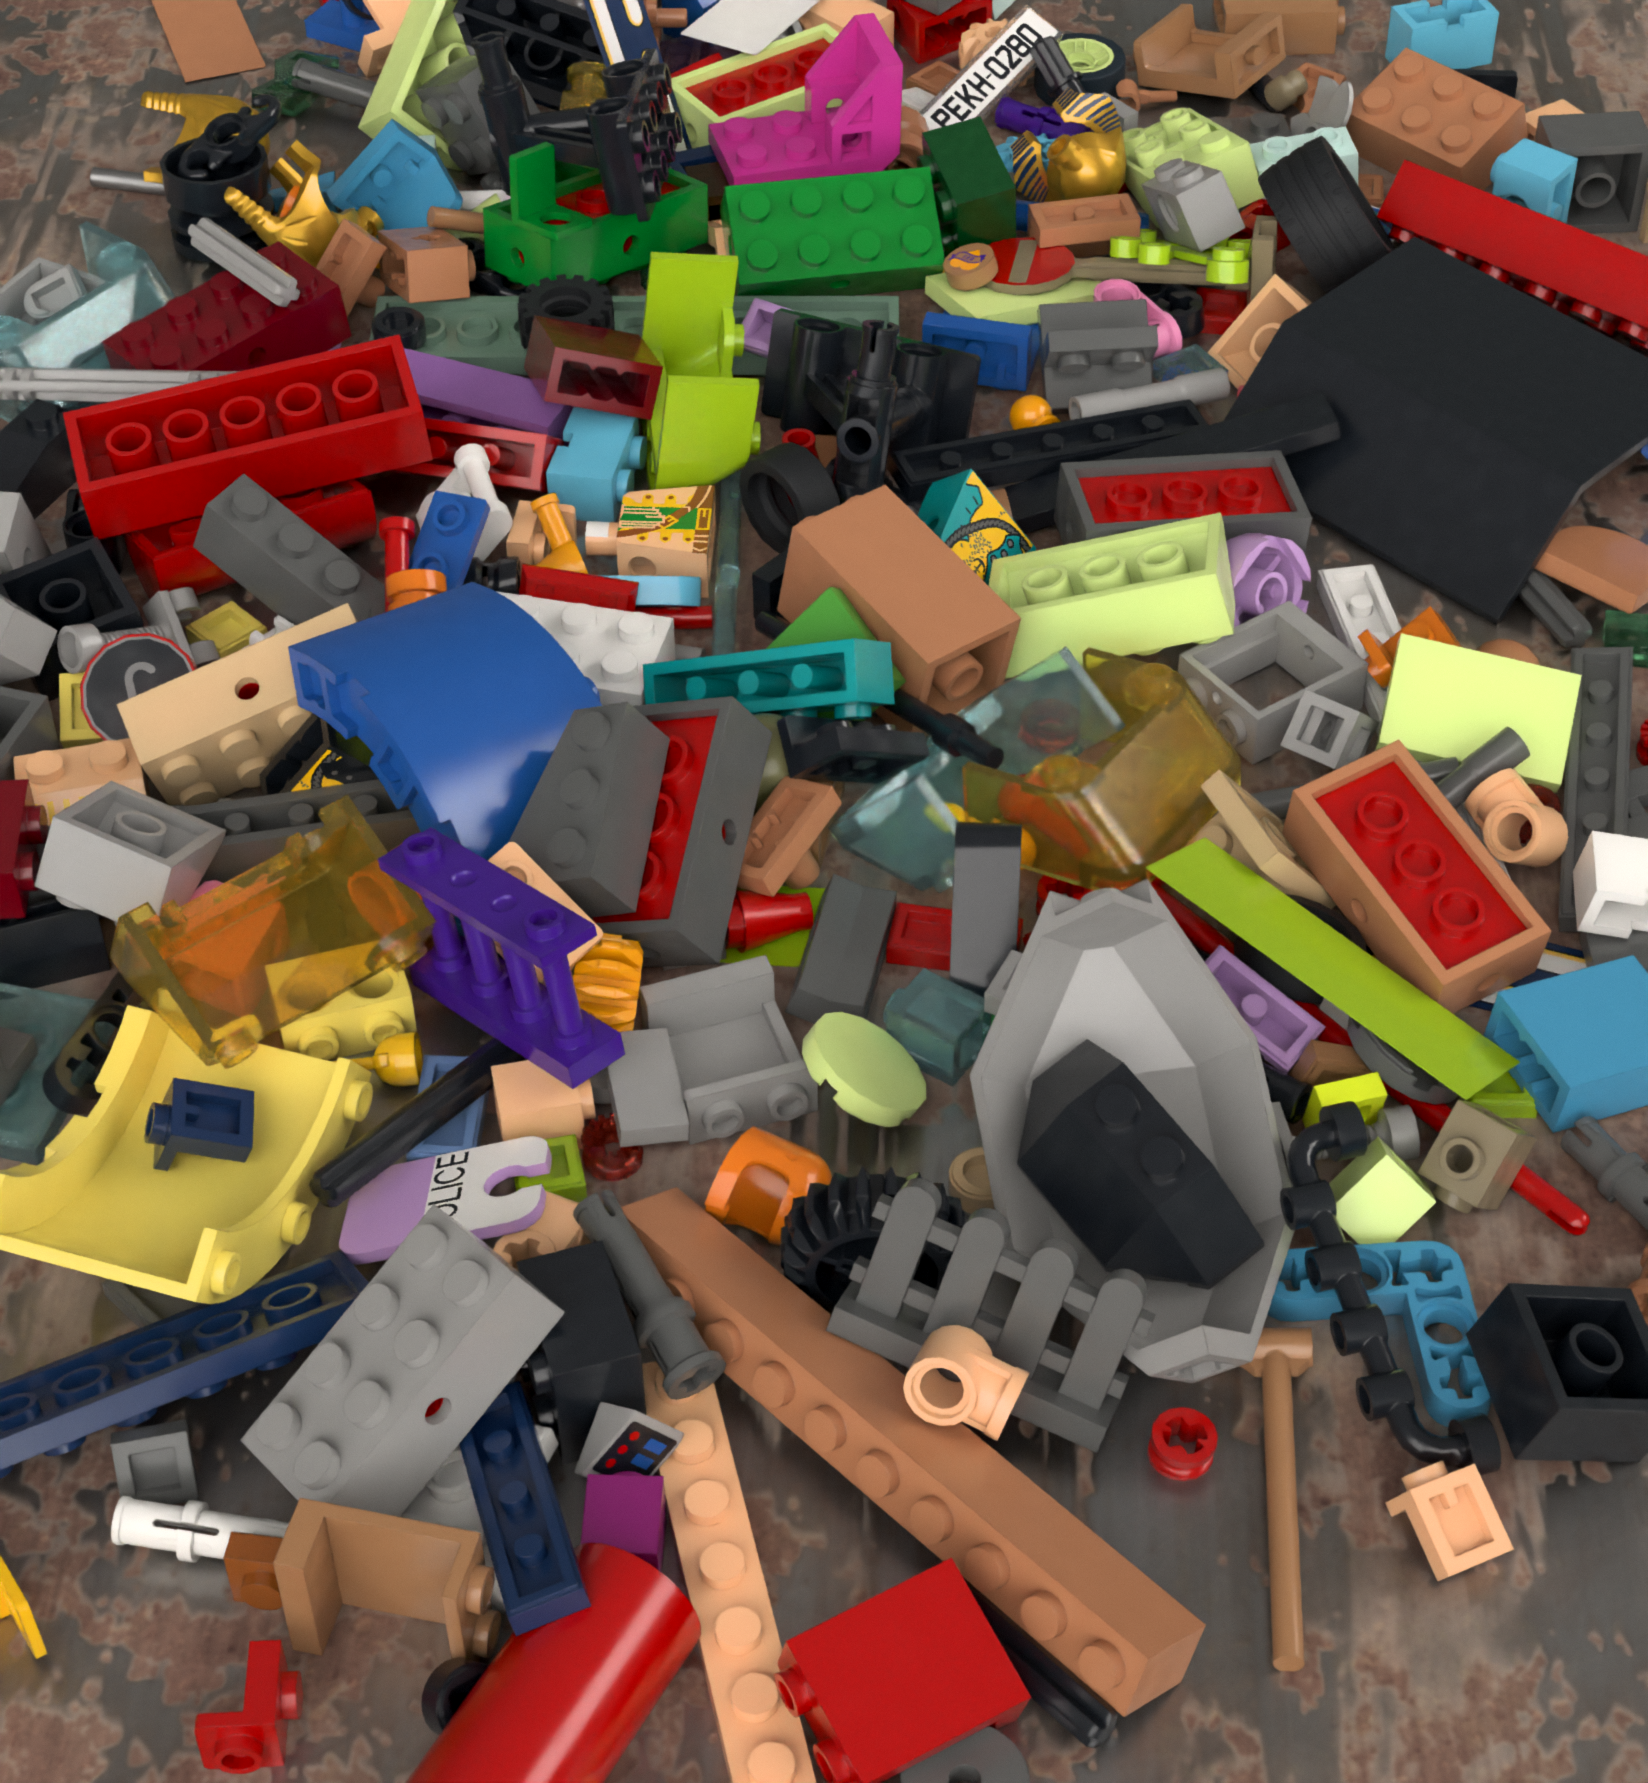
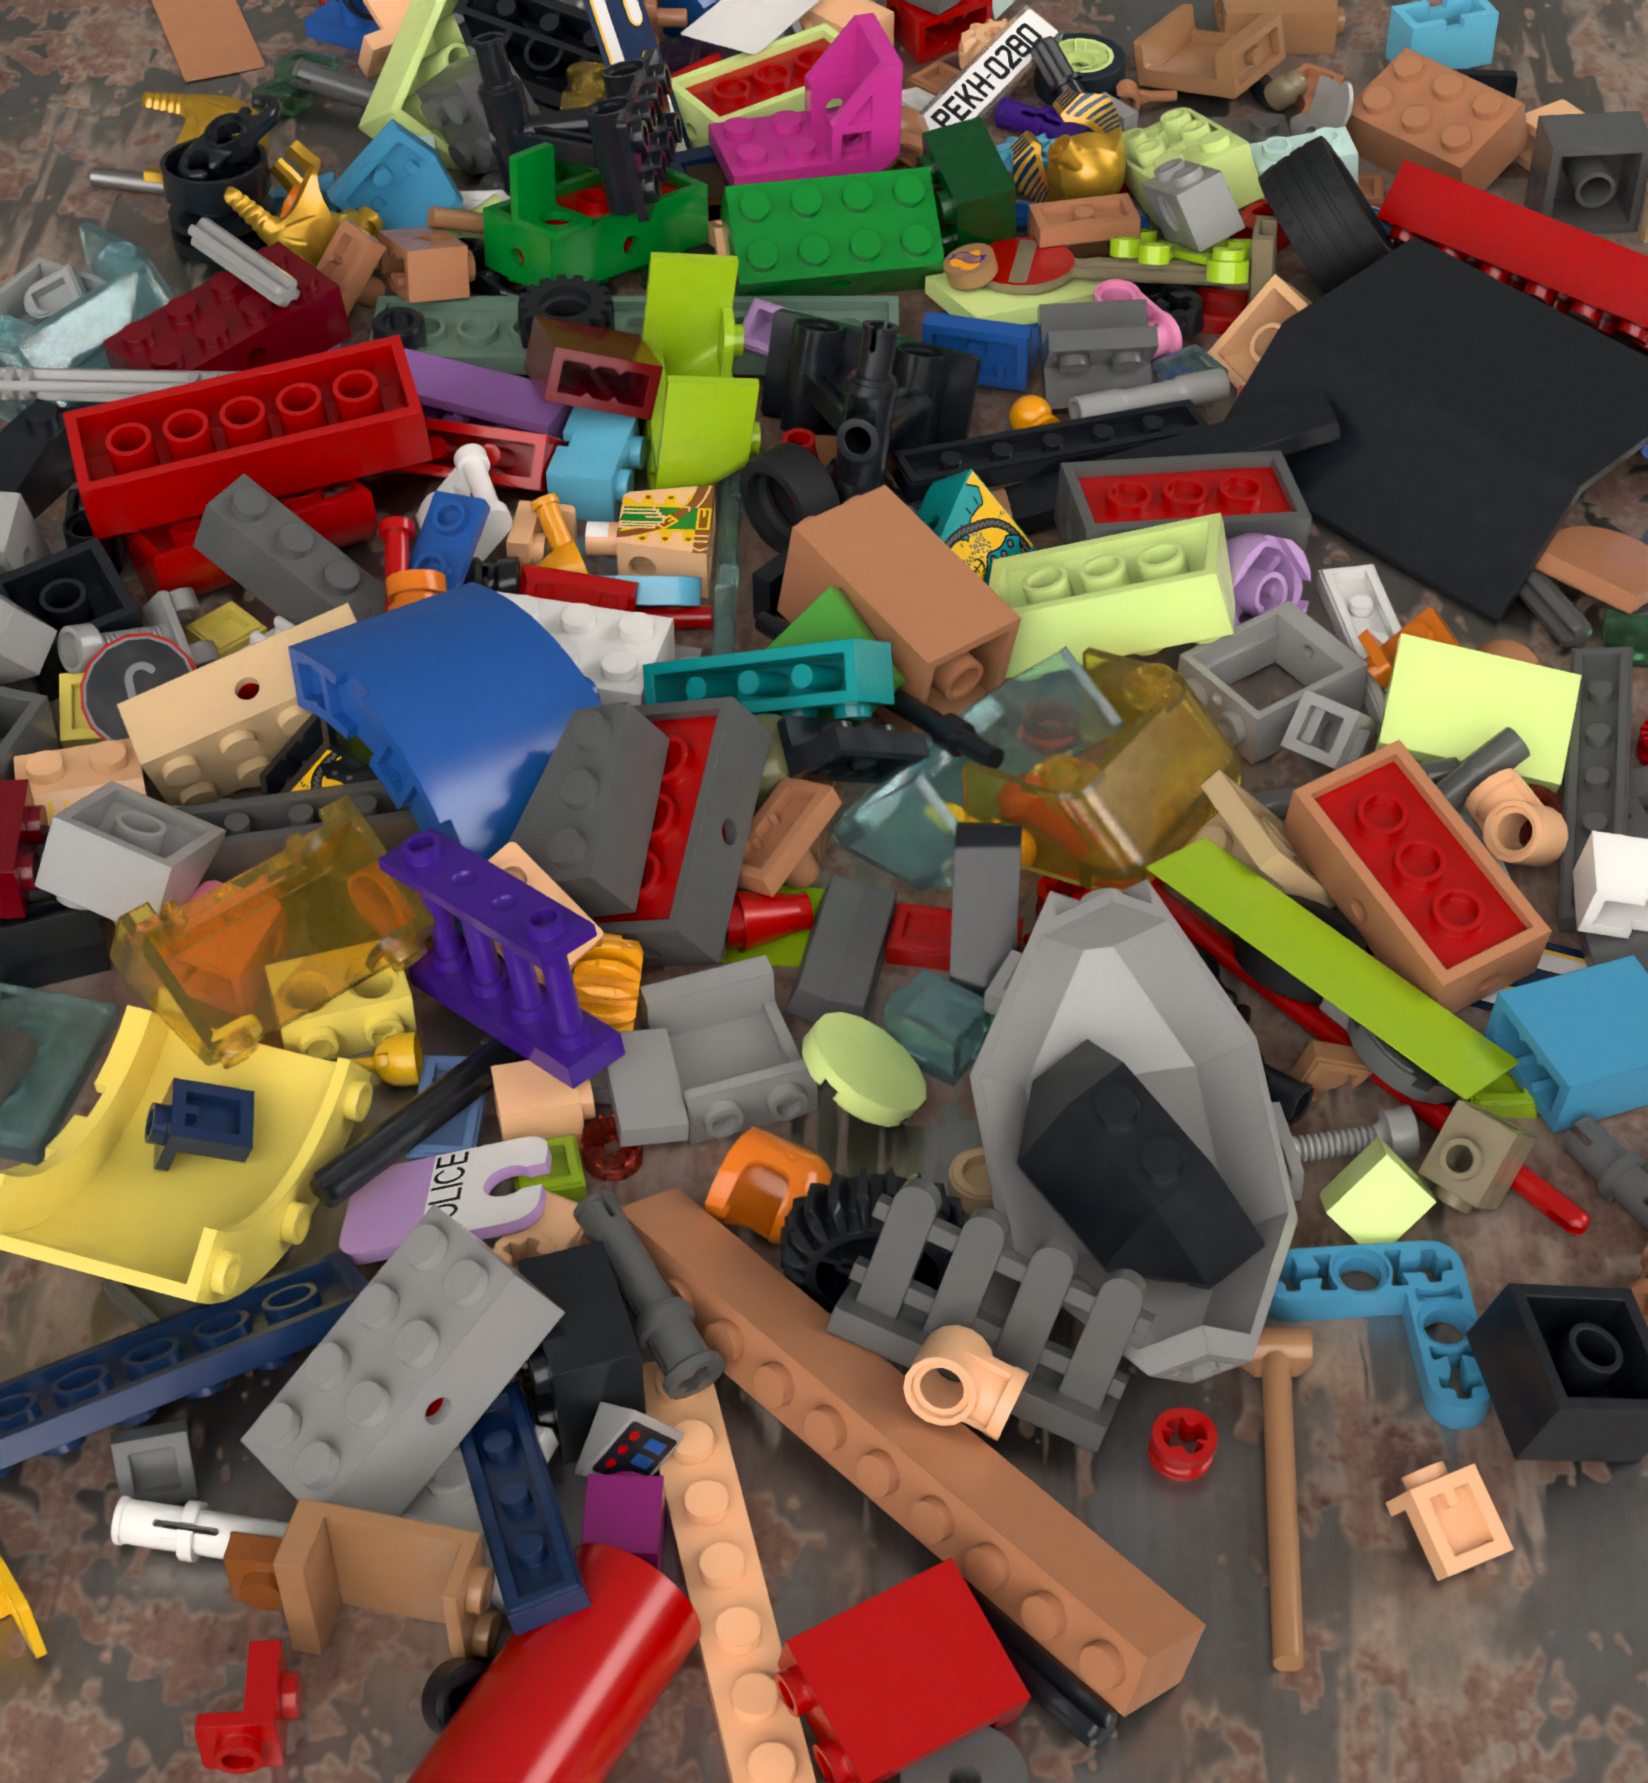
black beam [42,958,175,1115] -> none
lavender slope [1205,945,1326,1074] -> none
black bar [1280,1101,1501,1475] -> none
neon yellow tile [1302,1072,1388,1128] -> none
medium azure brick [1490,138,1578,224] -> none

